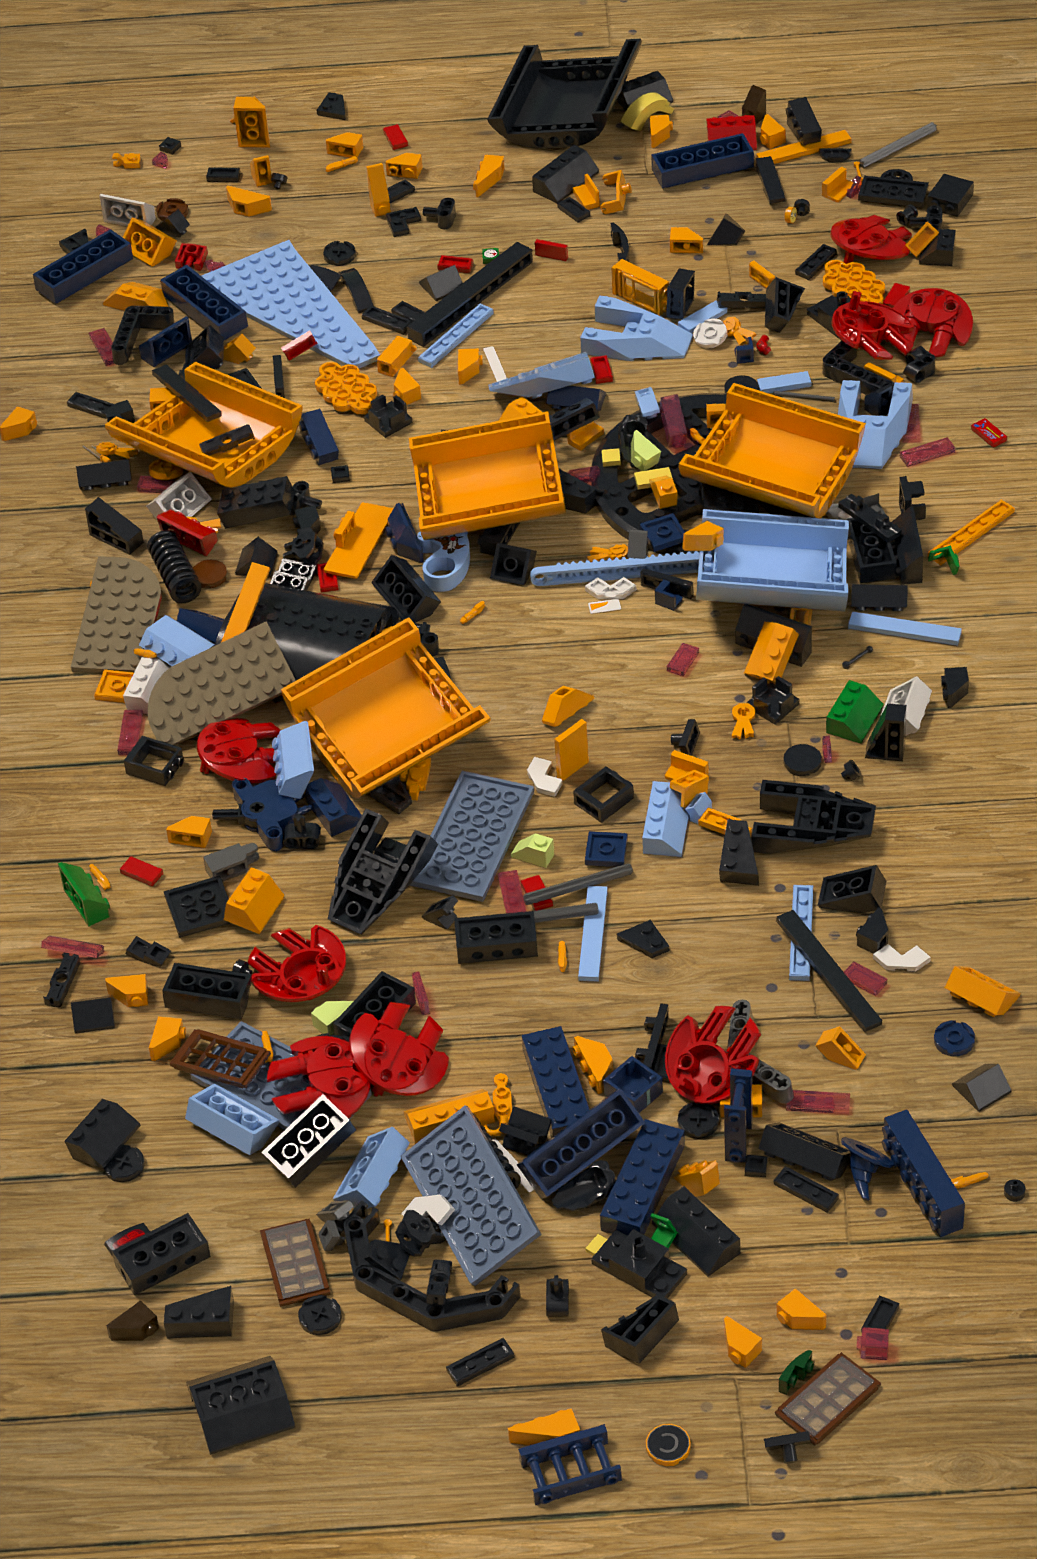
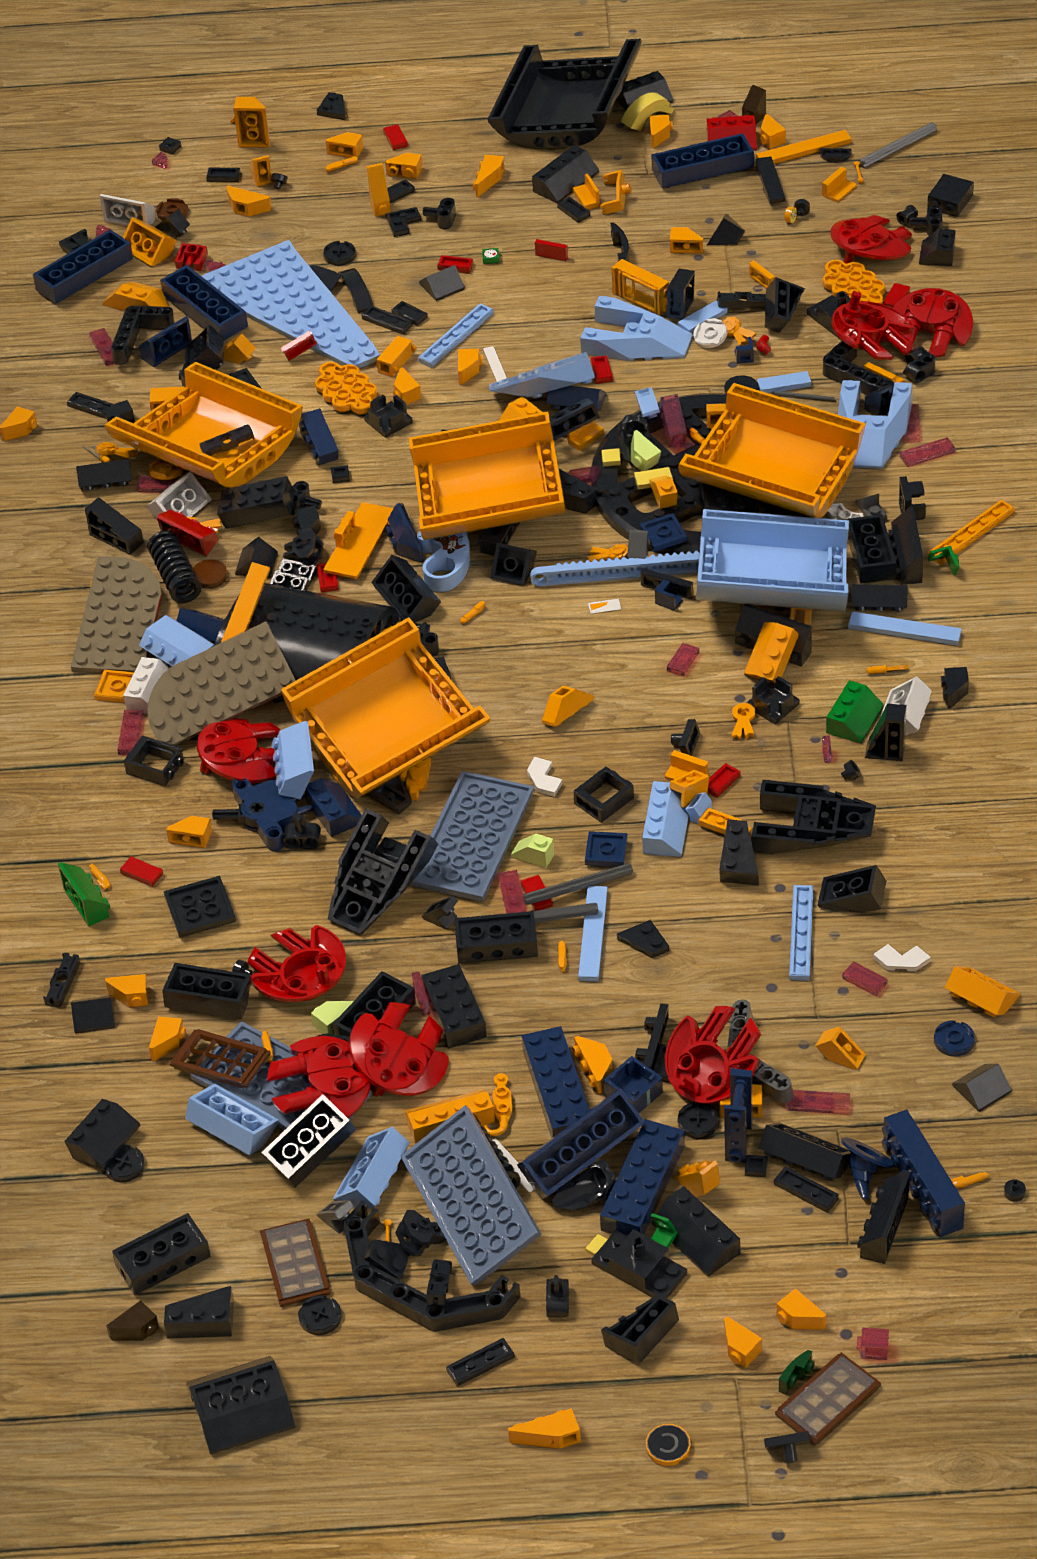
clear pink tile [41,935,104,958] -> none
slope [104,1223,150,1256] -> none
light orange plate [112,153,141,169] -> none
black slope [125,936,171,967] -> none
light orange piece [134,648,157,659] -> none
black tile [152,364,222,422] -> none
dark grey hinge [203,843,259,882] -> none
light orange slope [224,867,285,934] -> none
black piece [273,355,285,398] -> none
dark grey tile [318,1220,346,1251] -> none
white tile [402,1195,455,1226] -> none
black brick [407,242,533,347] -> none
black bracket [499,1107,552,1156] -> none
dark blue fence [518,1424,622,1505] -> none
light orange tile [554,719,589,782] -> none
white tile [585,577,637,599] -> none
light orange slope [683,521,724,551] -> none
black tile [776,910,883,1032] -> none
black tile [783,744,822,776] -> none
black wedge [786,97,822,145] -> none
black tile [795,244,837,280] -> none
black hinge [838,494,902,543] -> none
black hinge [842,646,873,669] -> none
clear pink tile [847,176,861,198] -> none
black slope [856,907,888,954] -> none
black plate [858,169,929,208] -> none
black tile [861,1295,900,1340] -> none
light orange tile [906,221,939,257] -> none
red tile [971,418,1007,448] -> none
none -> black brick [421,964,487,1049]
none -> red tile [708,763,741,798]
none -> black slope [857,1171,910,1264]
none -> light orange piece [866,664,909,674]

